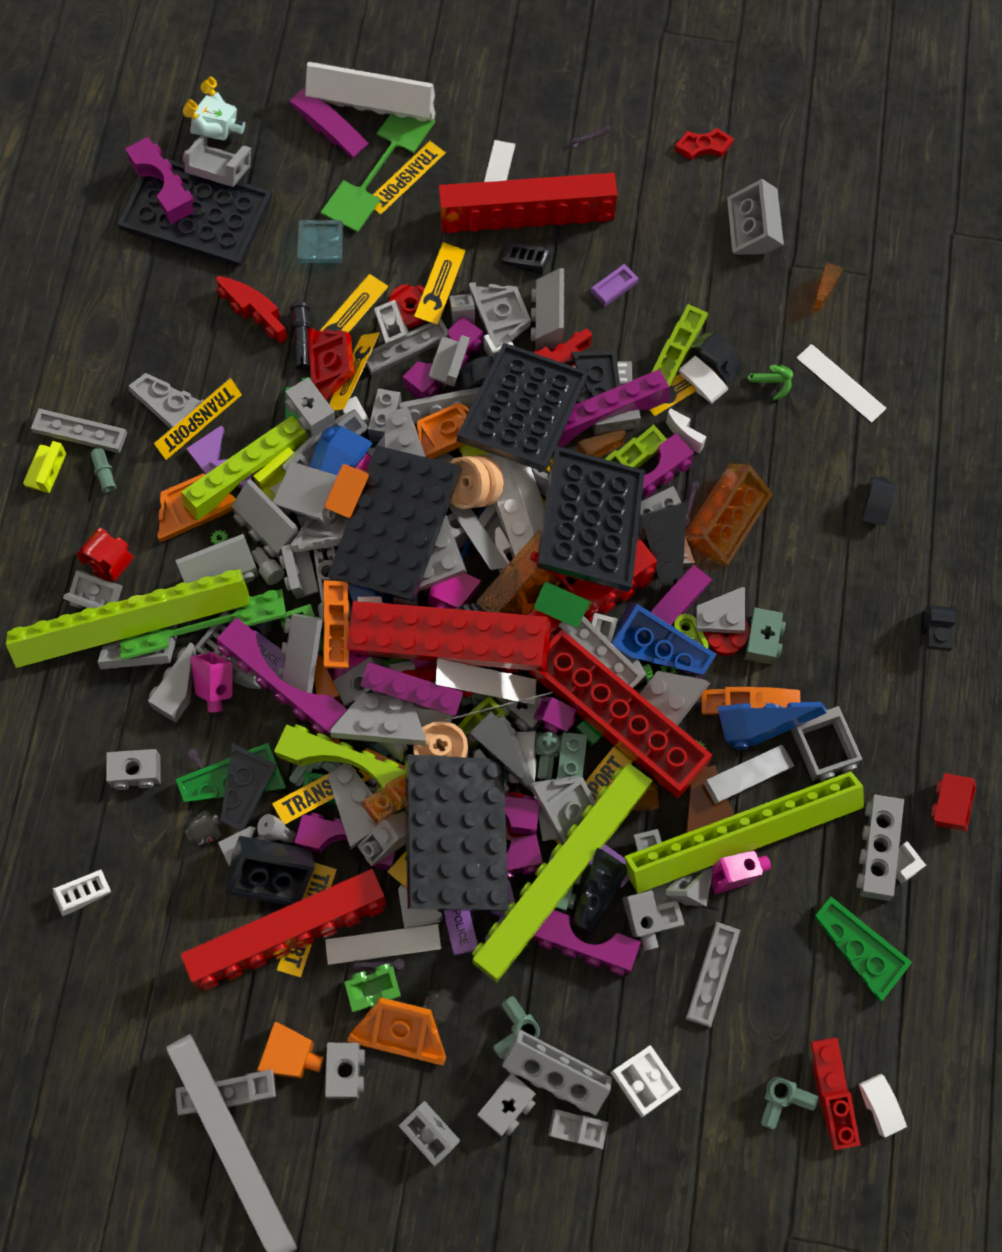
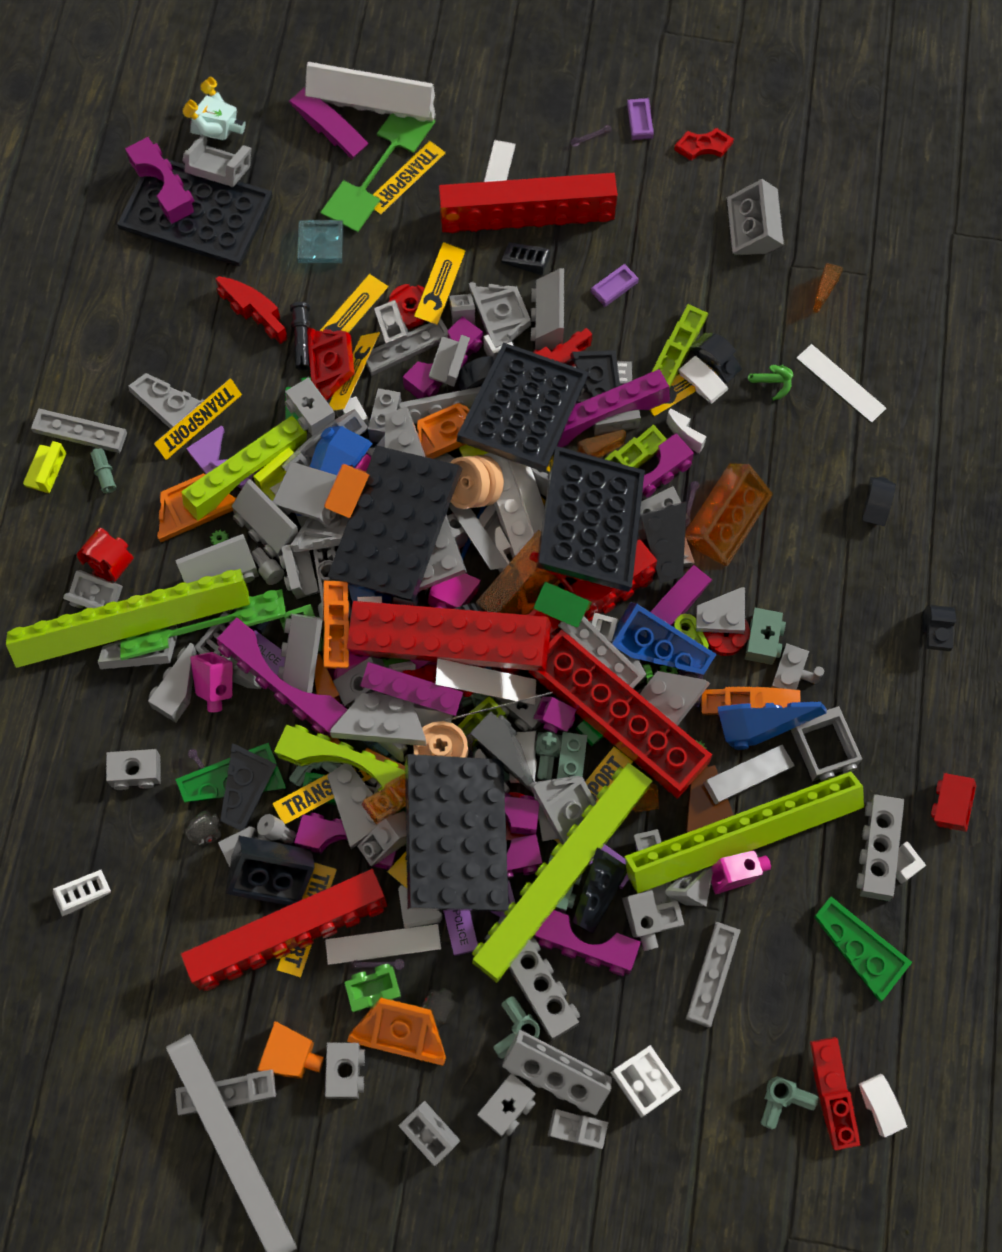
none -> light grey brick [509,937,580,1041]
none -> medium lavender tile [627,98,654,140]
none -> light grey plate [771,643,824,690]

